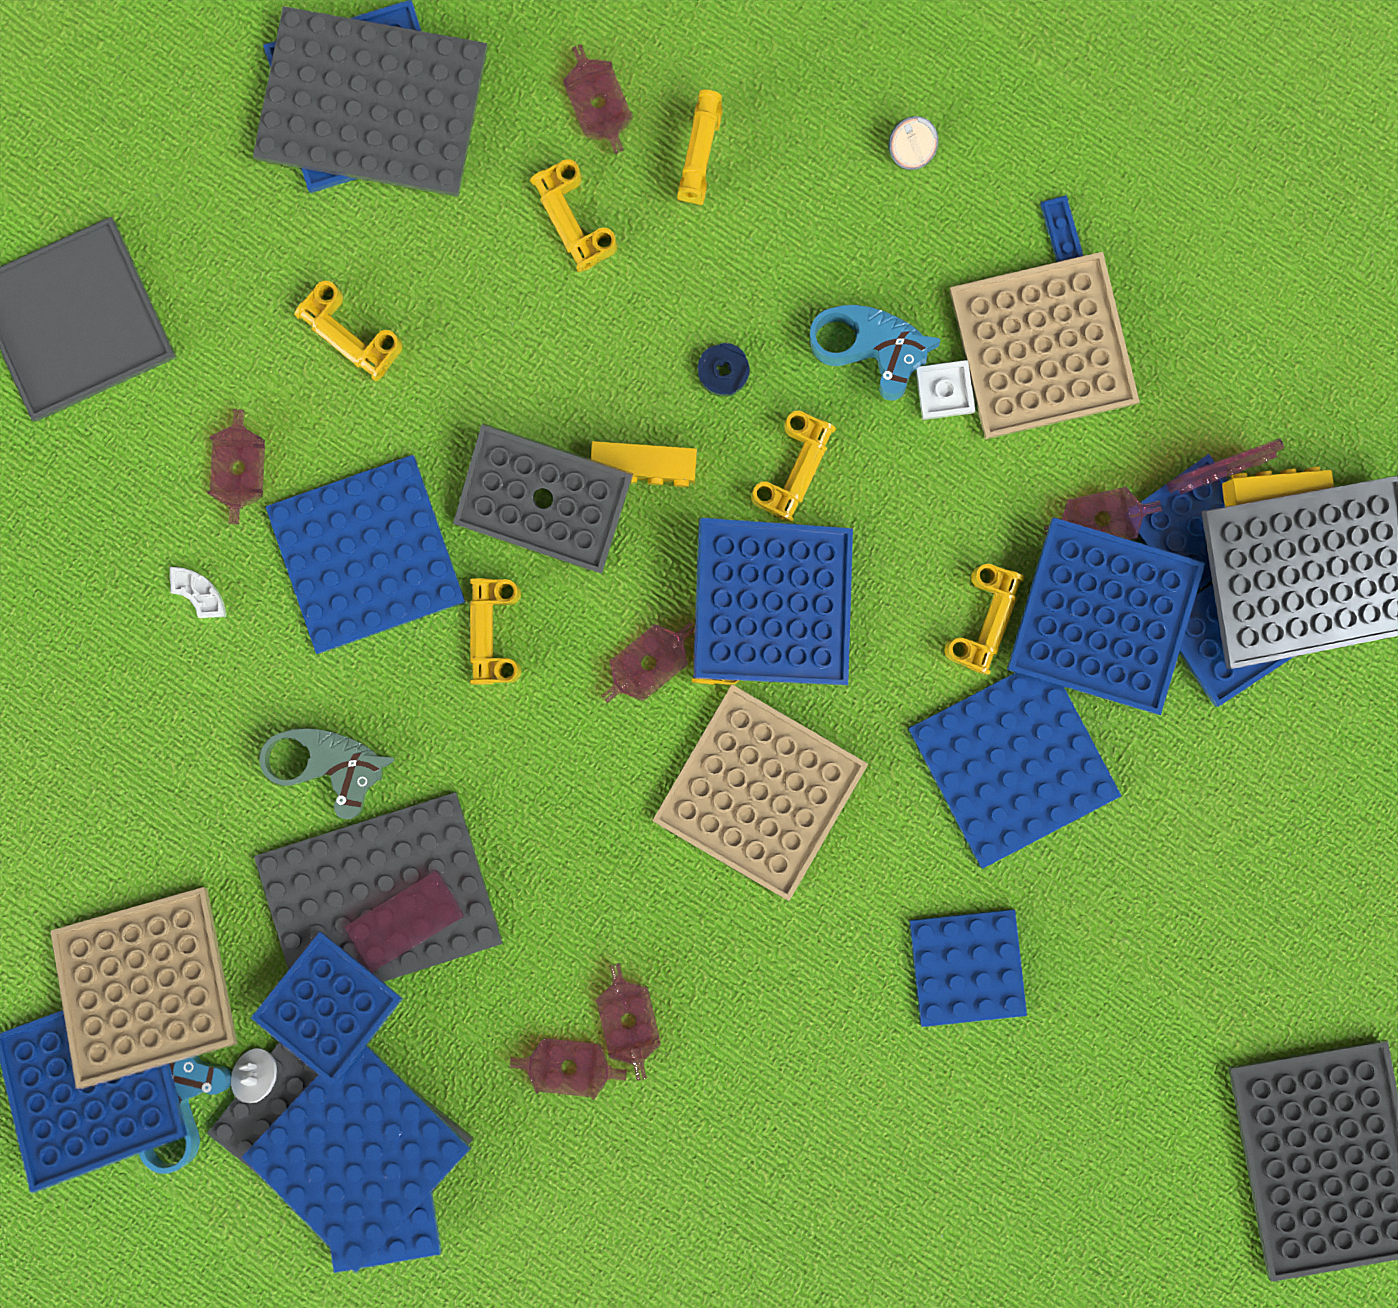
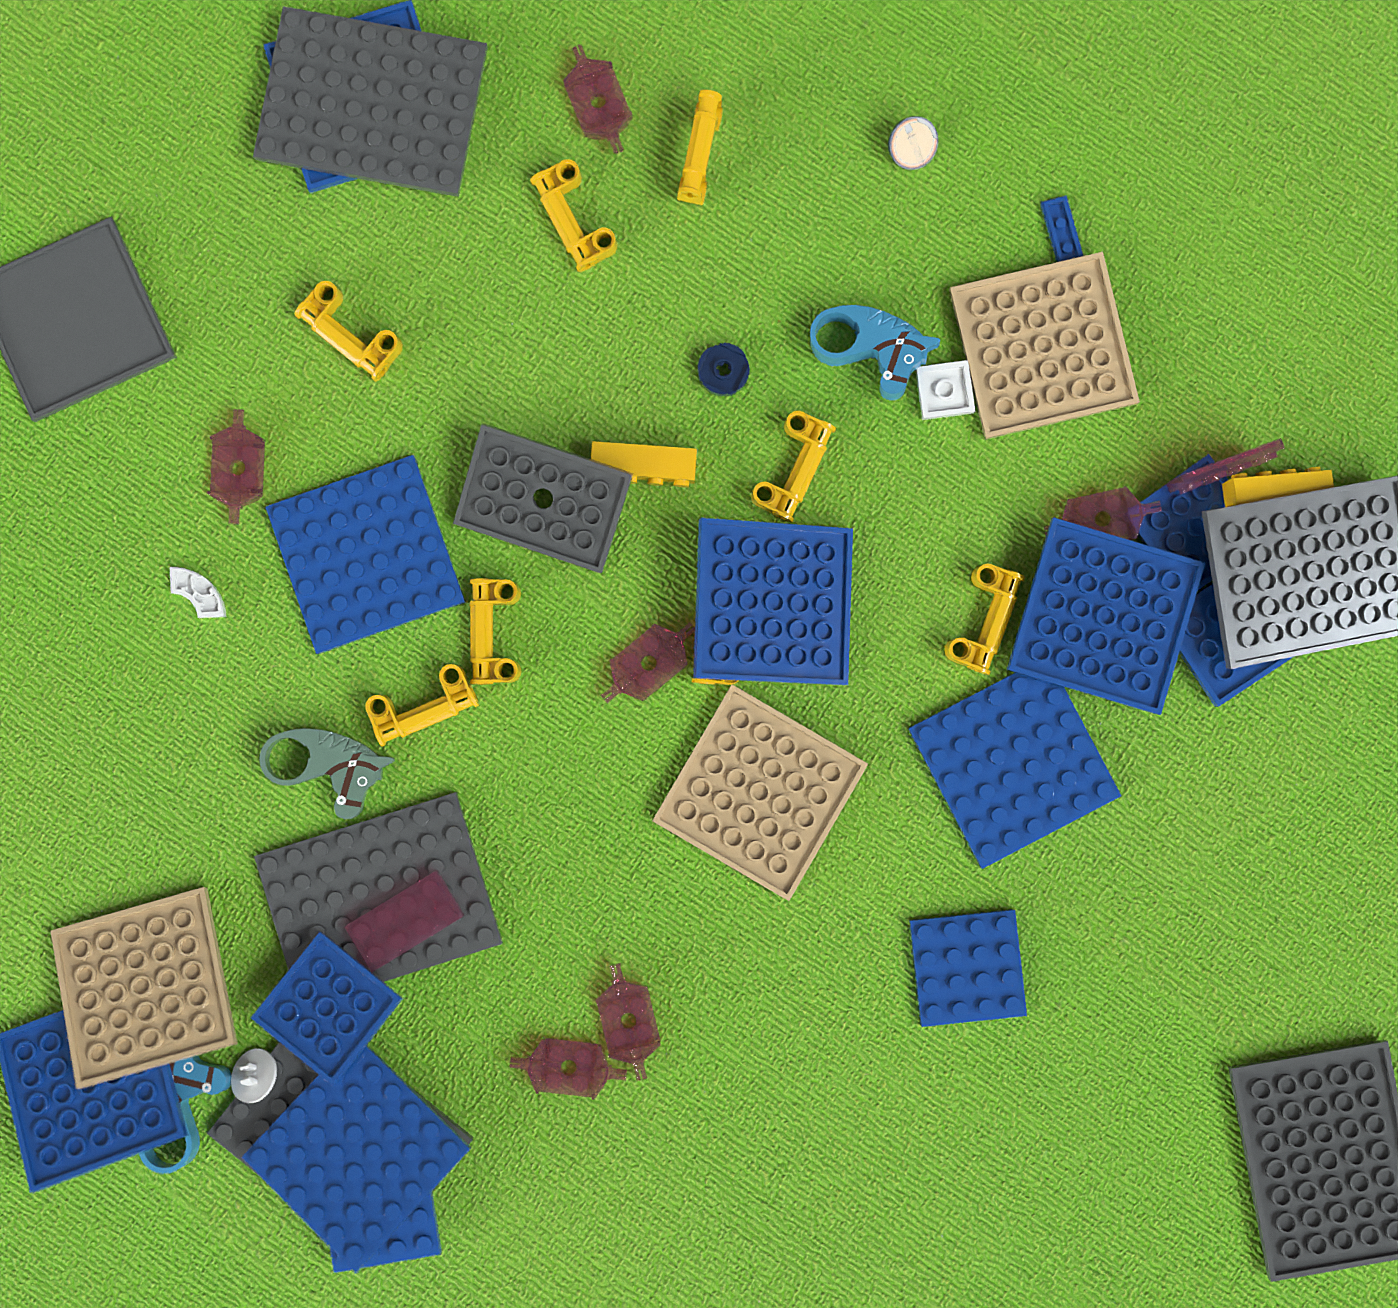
none -> yellow piece [365,664,479,746]

